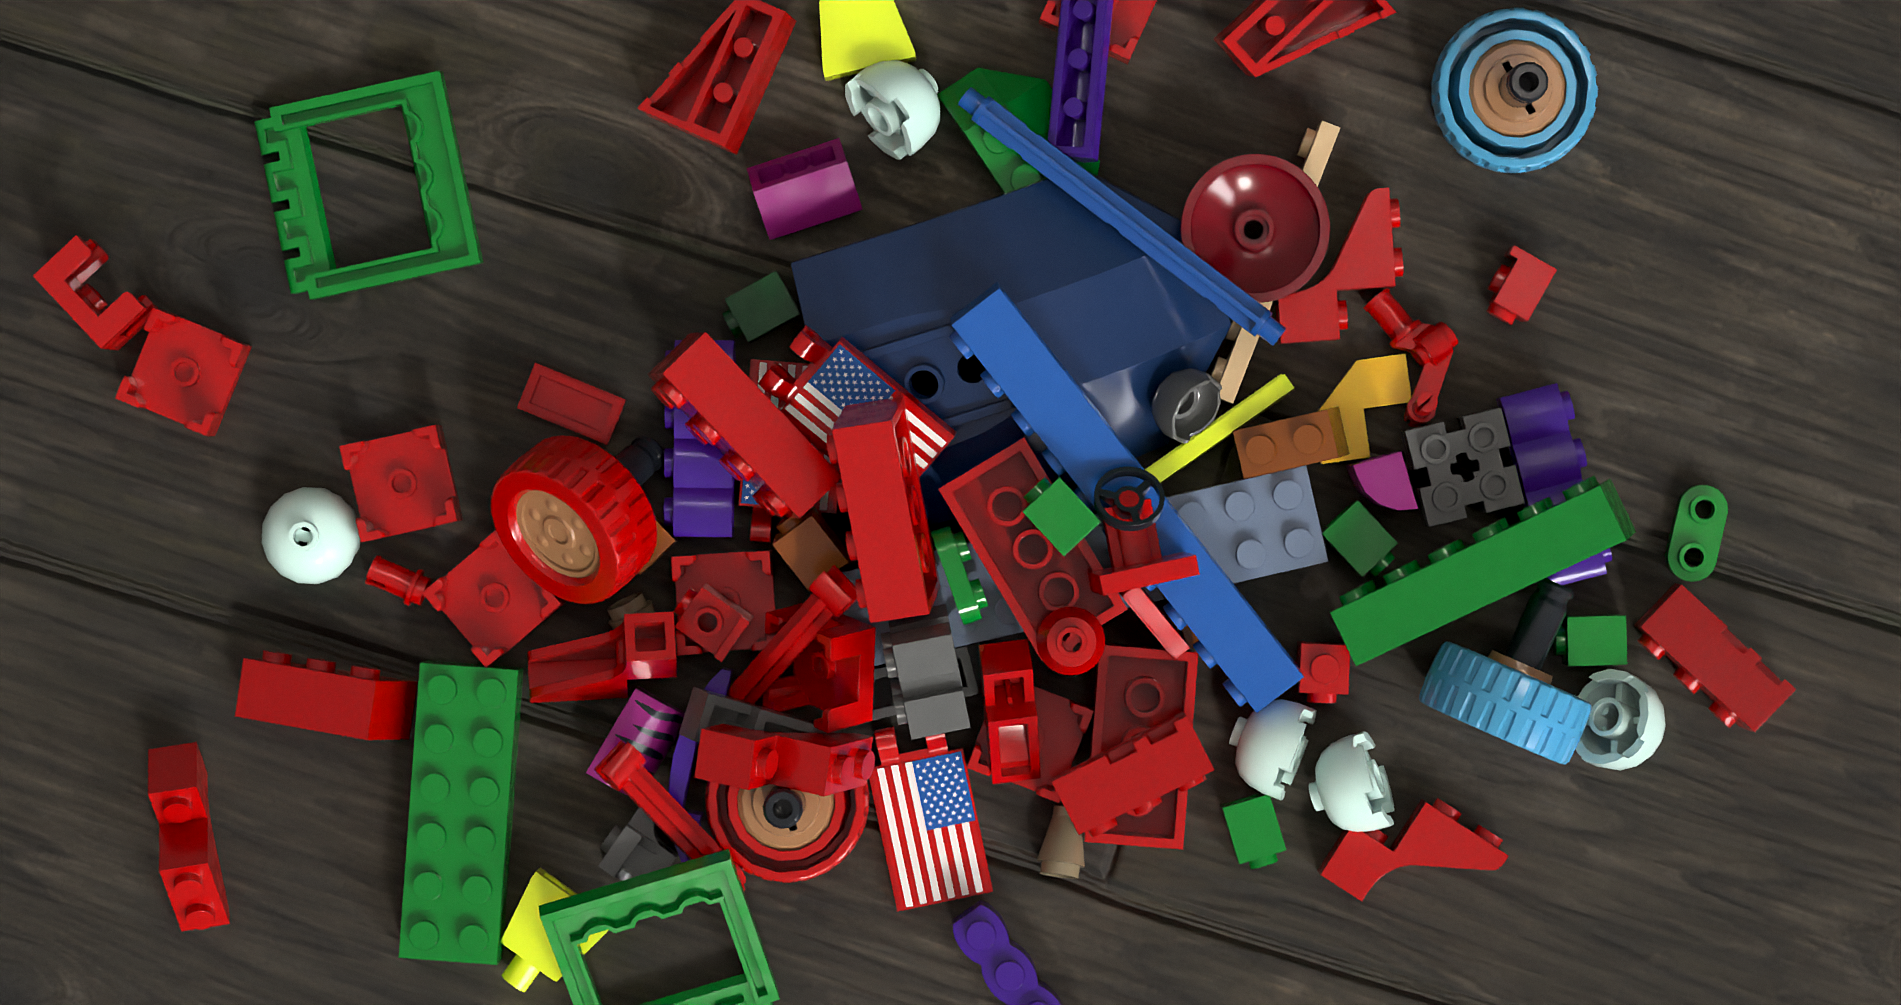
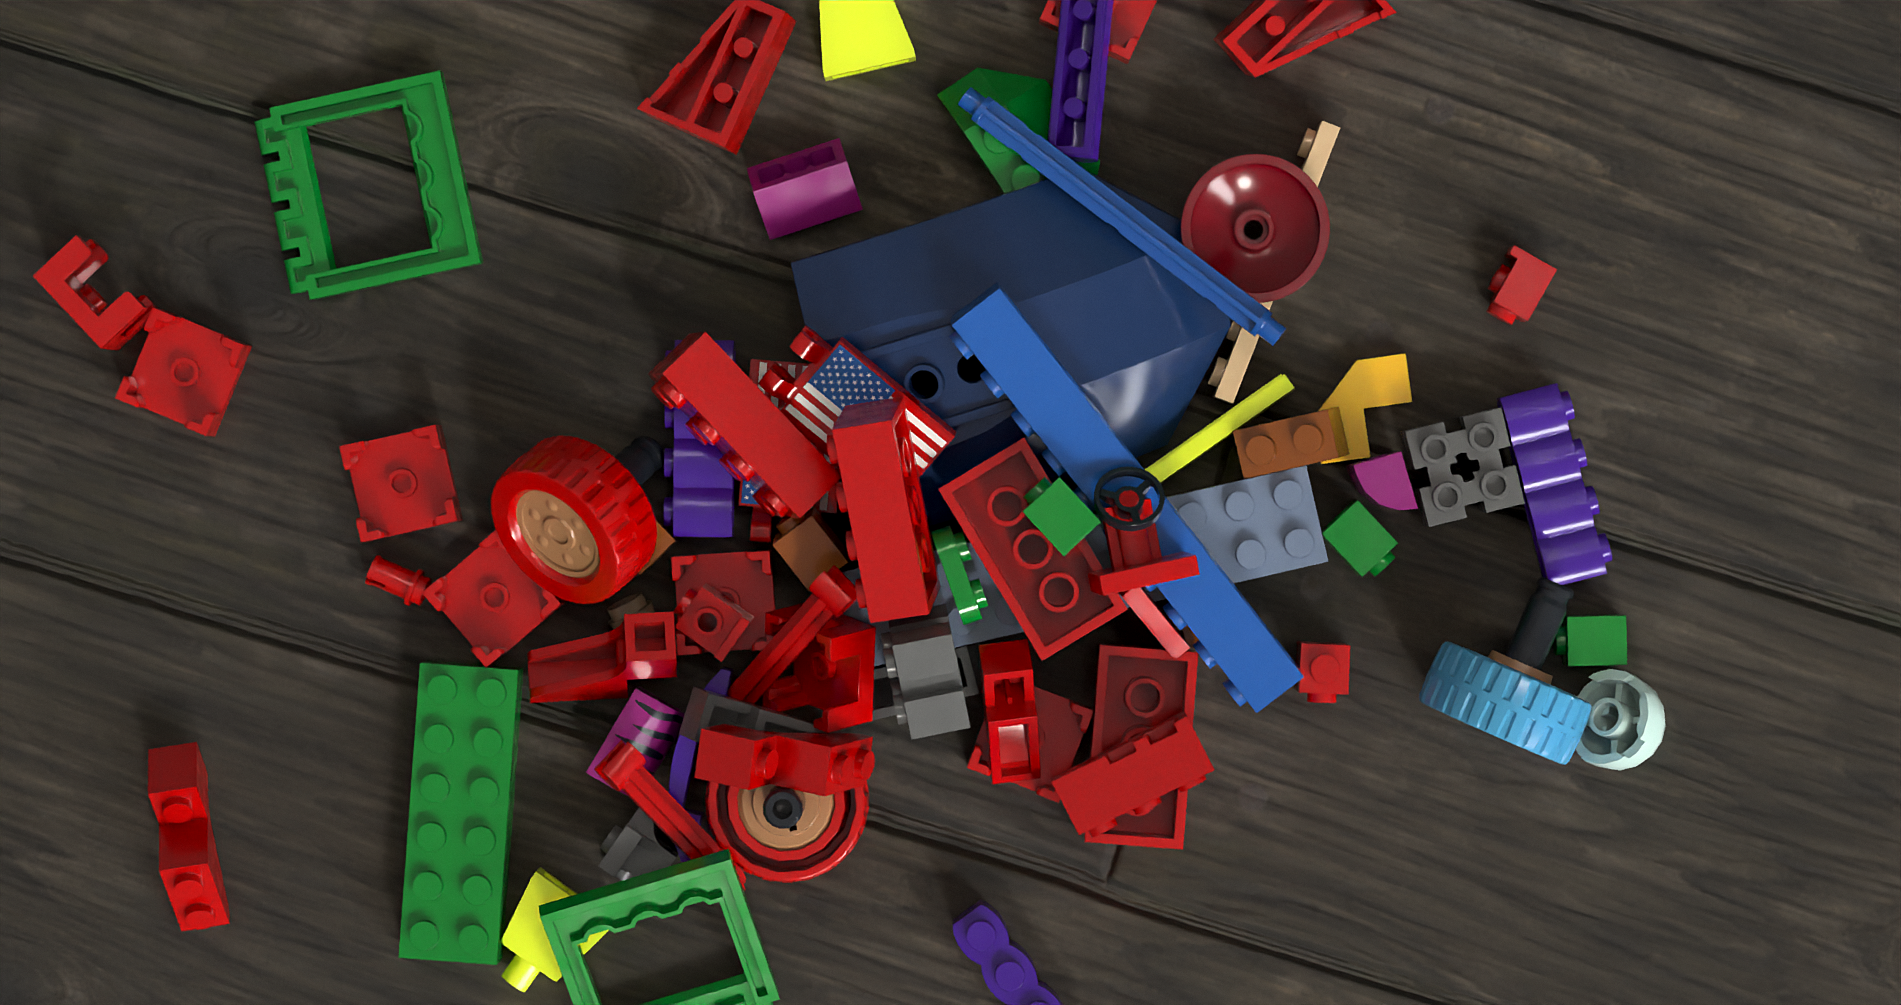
red wedge [235,650,418,740] -> none
light aqua cylinder [262,487,360,584] -> none
red tile [517,363,627,445] -> none
dark green brick [722,271,801,343] -> none
light aqua cylinder [845,60,940,160] -> none
tile [869,726,993,912] -> none
red cone [1037,607,1105,675] -> none
dark tan cone [1037,806,1085,879] -> none
dark grey hair [1151,368,1222,444] -> none
green brick [1220,792,1286,869] -> none
light aqua cylinder [1229,699,1317,800] -> none
red arch [1275,188,1404,344] -> none
light aqua cylinder [1309,731,1394,832] -> none
red arch [1317,798,1509,901] -> none
green brick [1330,475,1636,666] -> none
red pin [1363,288,1458,427] -> none
dark azure wheel [1430,8,1598,173] -> none
red wedge [1634,583,1797,732] -> none
green plate [1665,485,1728,582] -> none

